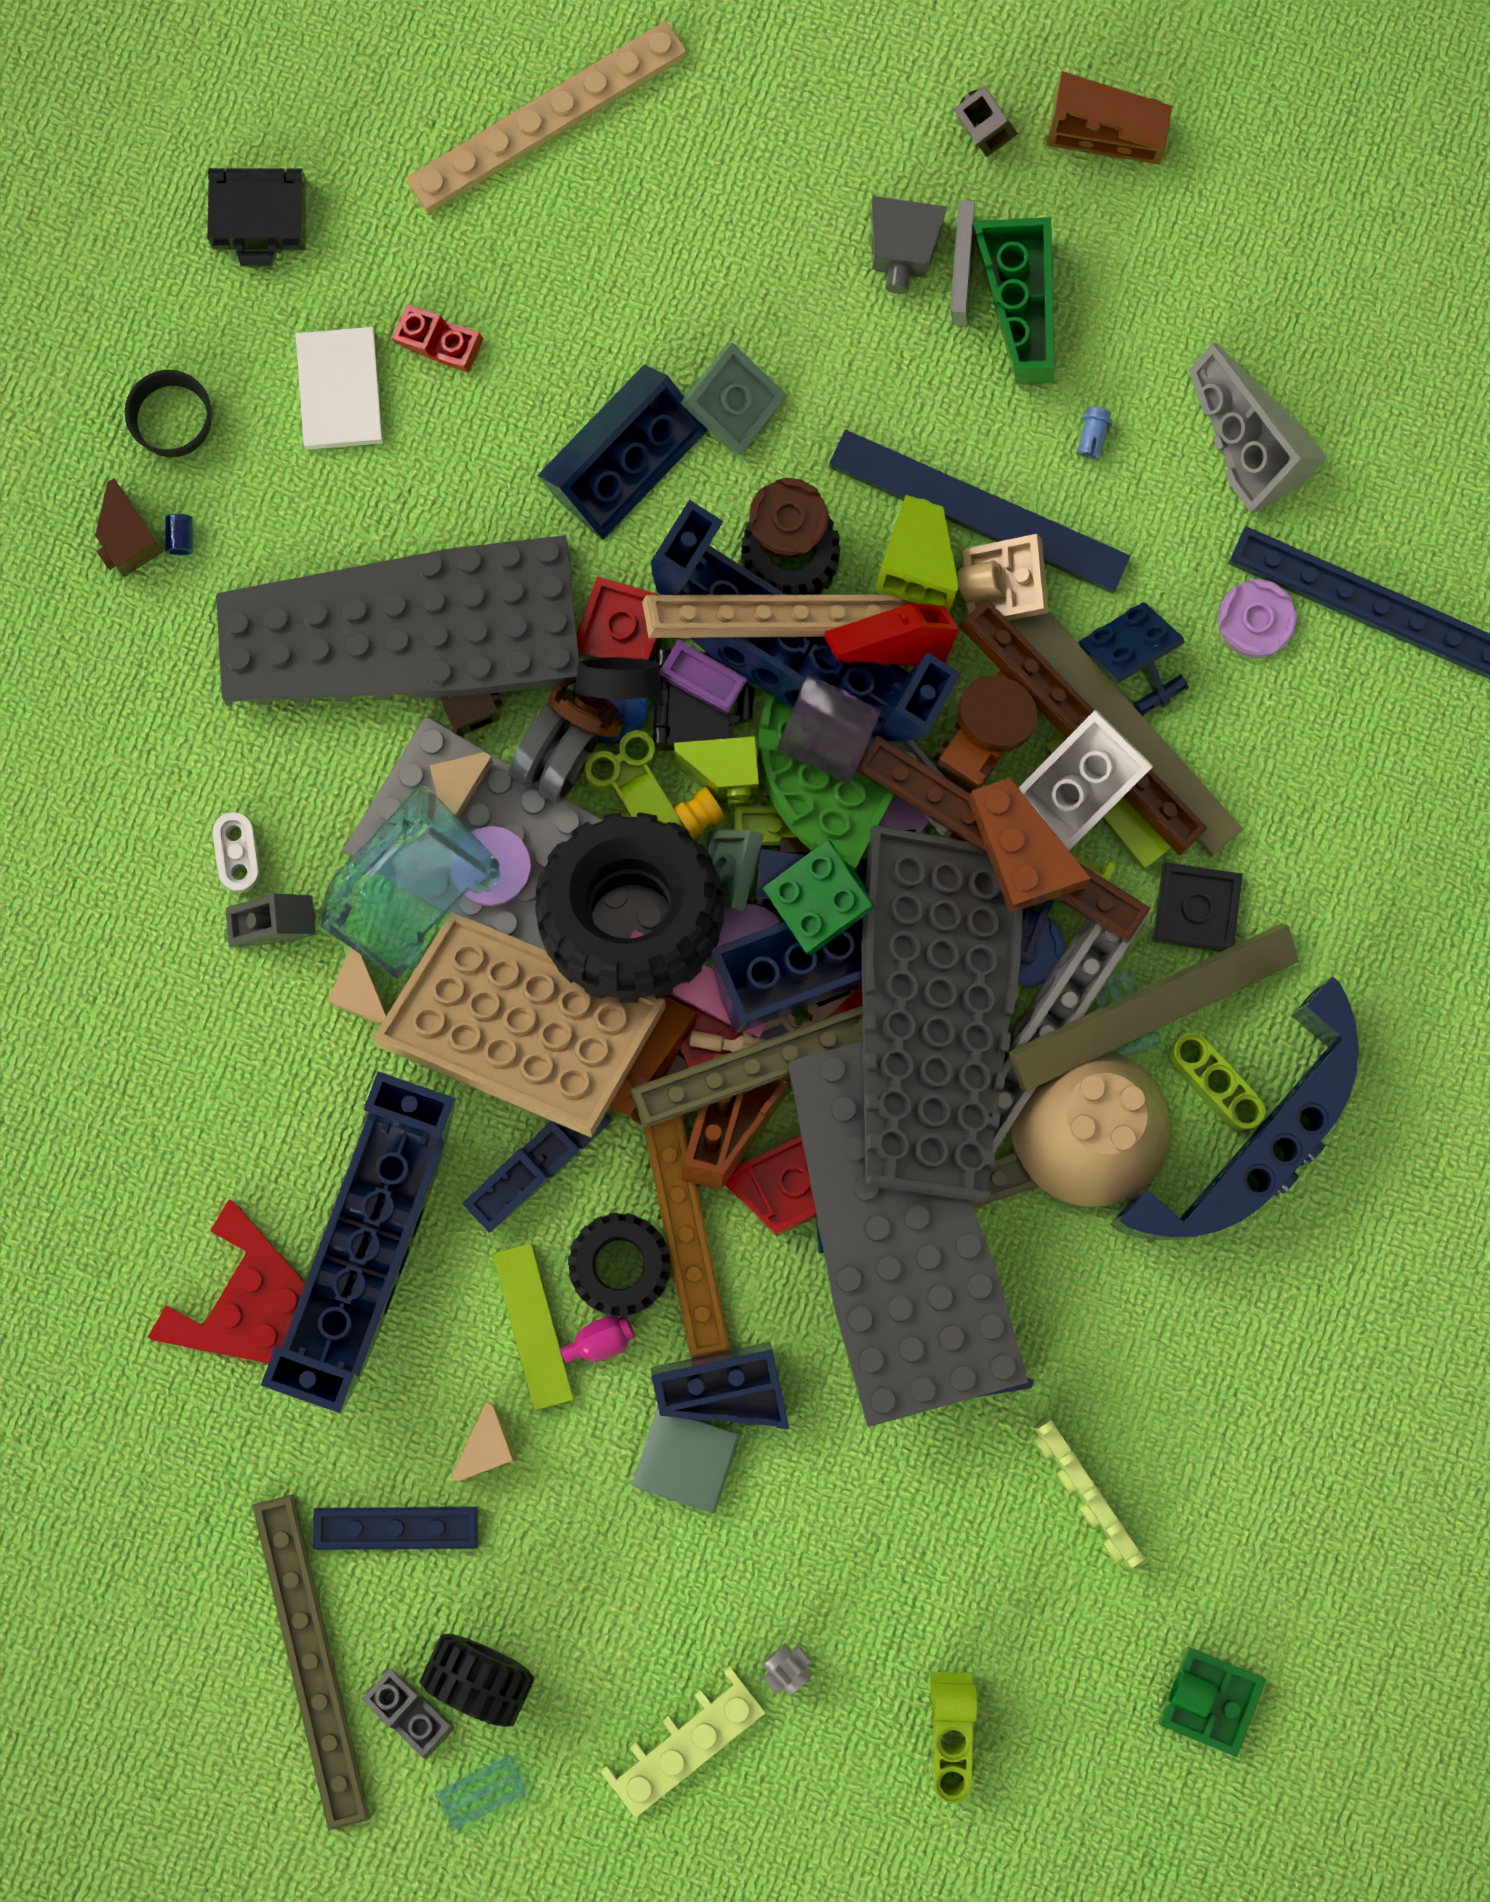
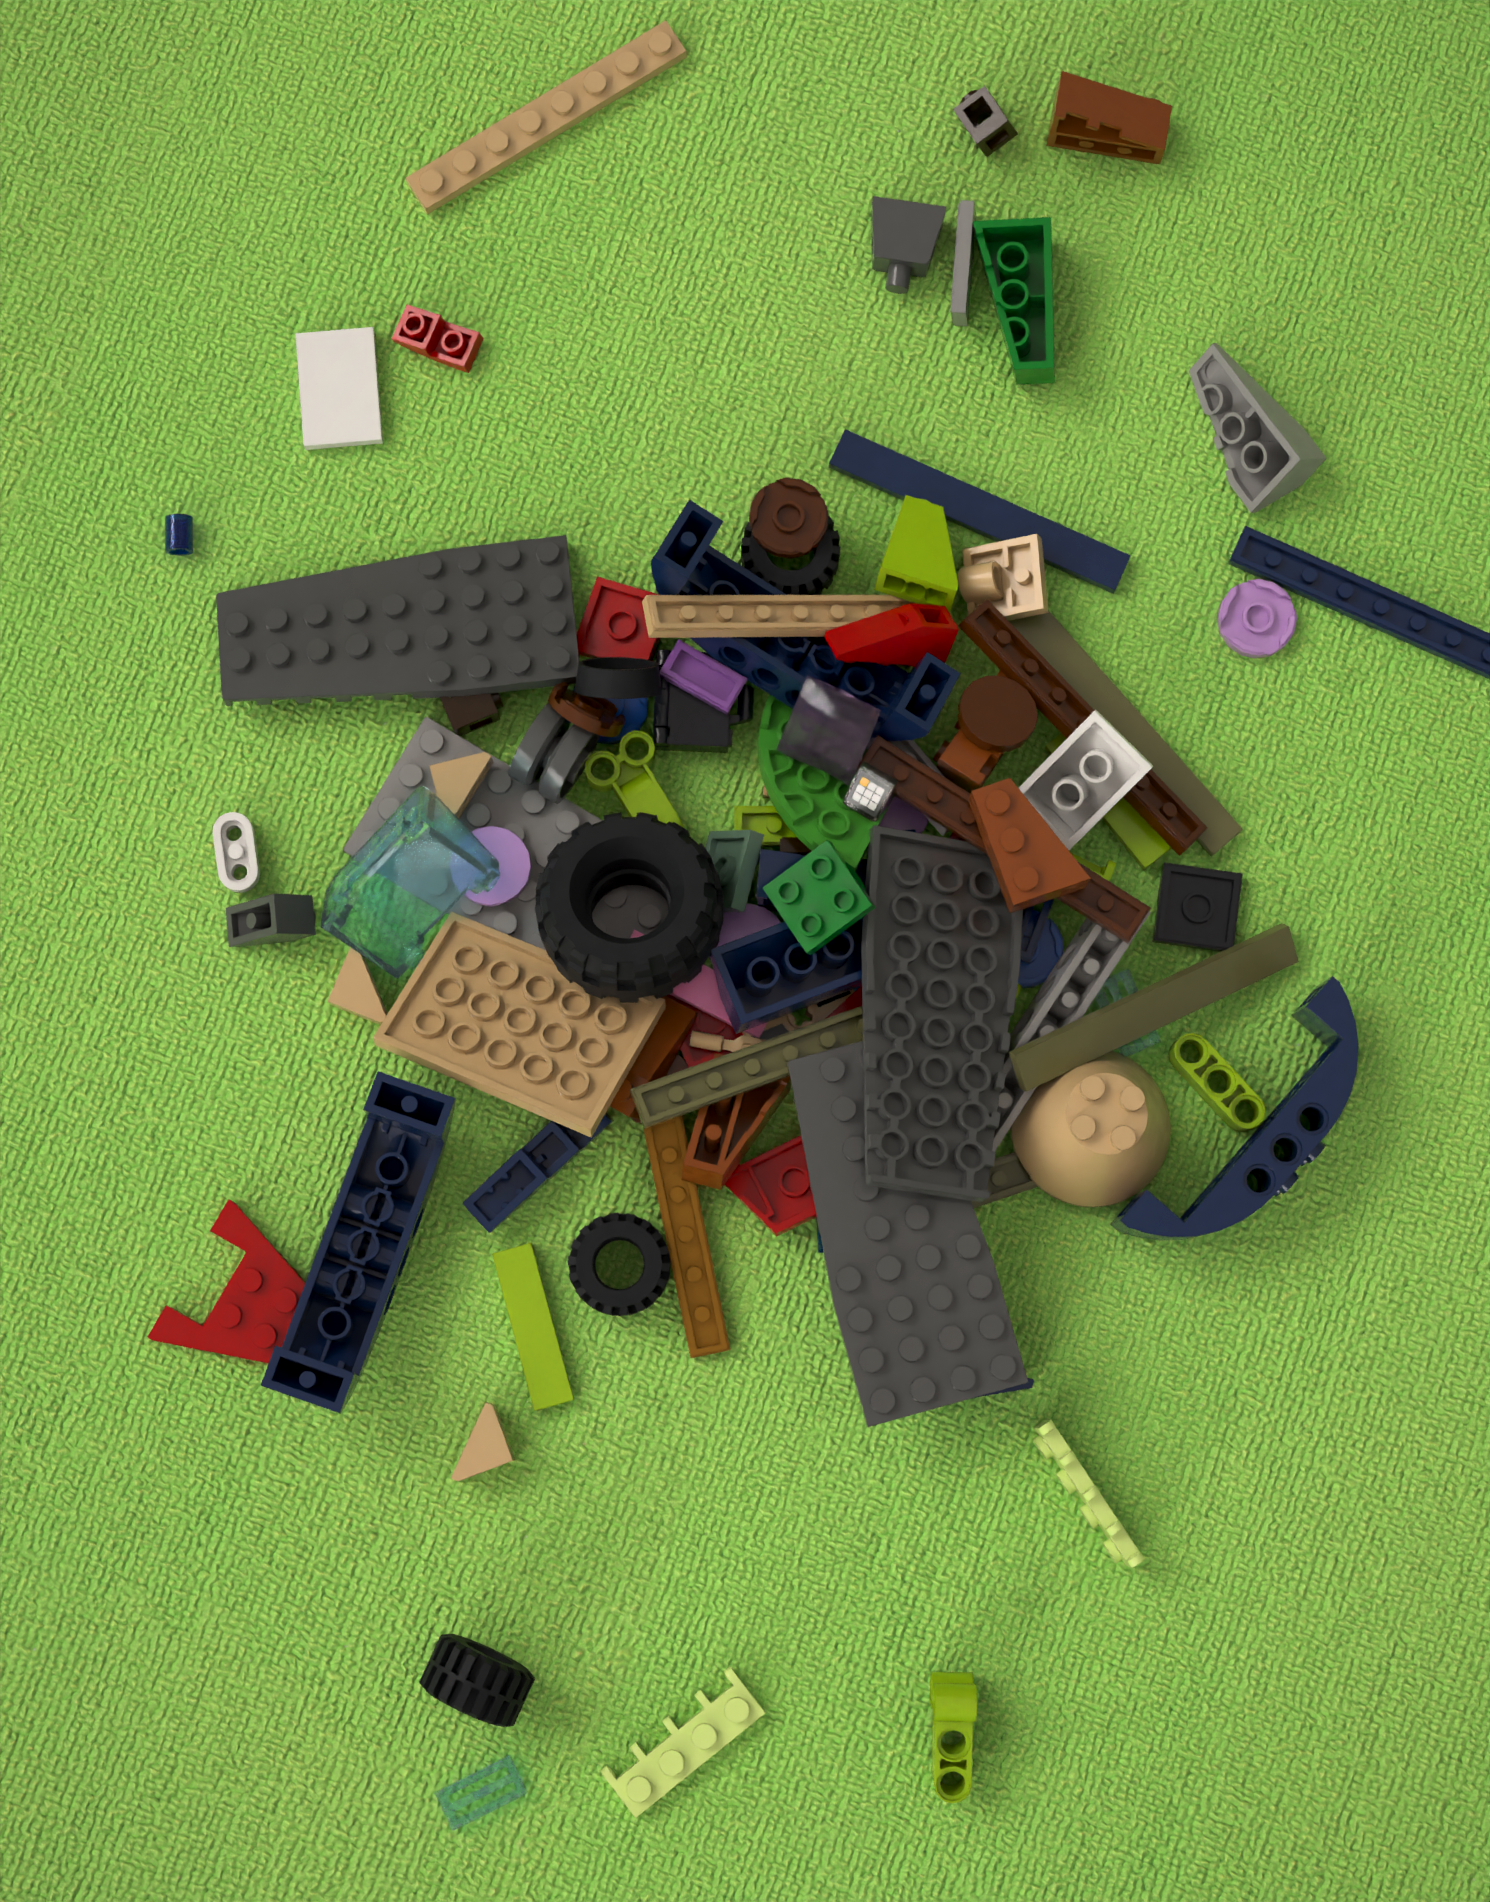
reddish brown slope [95,478,163,577] -> none
black tyre [125,370,211,457] -> none
black piece [207,168,306,267] -> none
olive tile [252,1494,370,1831] -> none
dark blue tile [313,1506,478,1550] -> none
dark grey slope [362,1668,455,1759] -> none
dark blue slope [537,364,708,540] -> none
dark pink plant [560,1315,635,1364] -> none
sand green slope [632,1408,740,1514] -> none
dark blue wedge [651,1342,789,1429] -> none
yellow wheel [673,787,726,840] -> none
lime slope [674,736,759,807] -> none
sand green plate [680,343,787,455] -> none
light grey gear [762,1643,813,1696] -> none
medium blue pin [1076,407,1113,459] -> none
dark blue plate [1078,602,1189,716] -> none
green plate [1158,1646,1266,1757] -> none
none -> slope [843,761,898,822]

